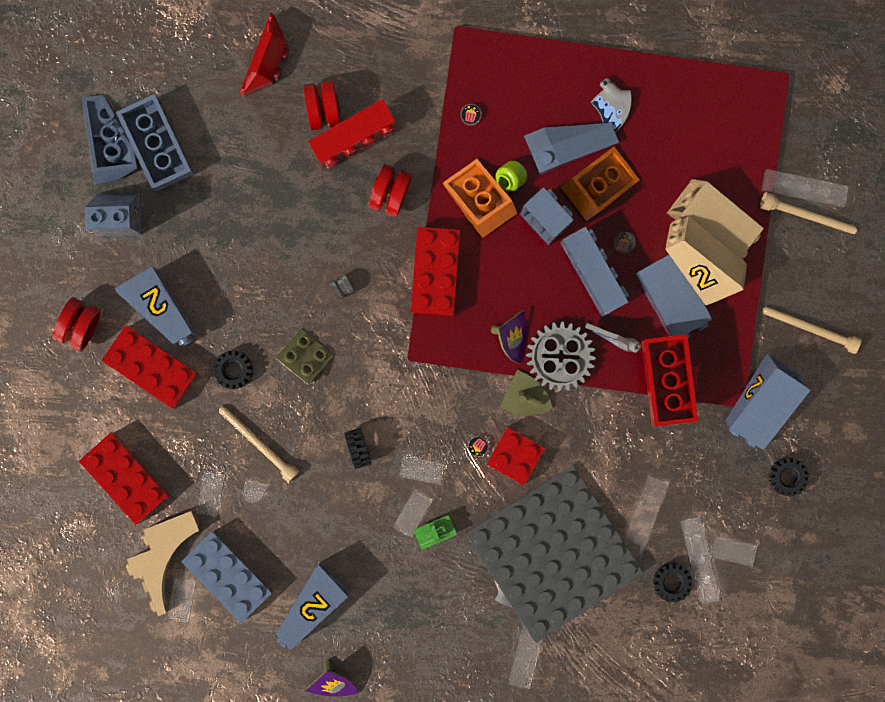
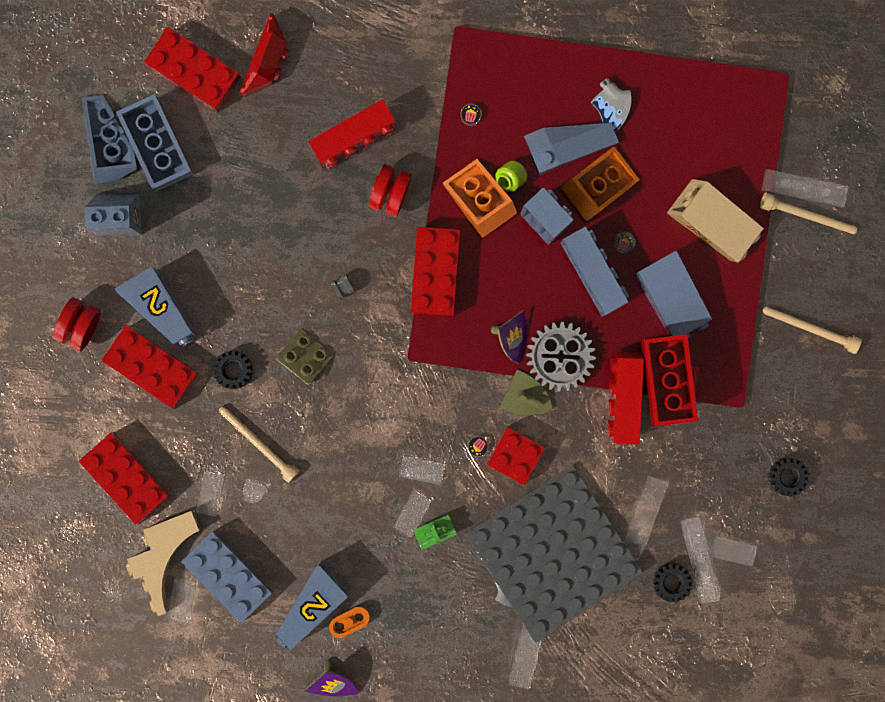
red wheel [303,80,340,131] -> none
black tyre [344,428,372,469] -> none
light grey arm [585,323,641,353] -> none
tan slope [665,216,747,306] -> none
sand blue slope [726,353,810,450] -> none
none -> red brick [144,27,241,112]
none -> orange plate [329,606,370,638]
none -> red brick [607,351,644,445]

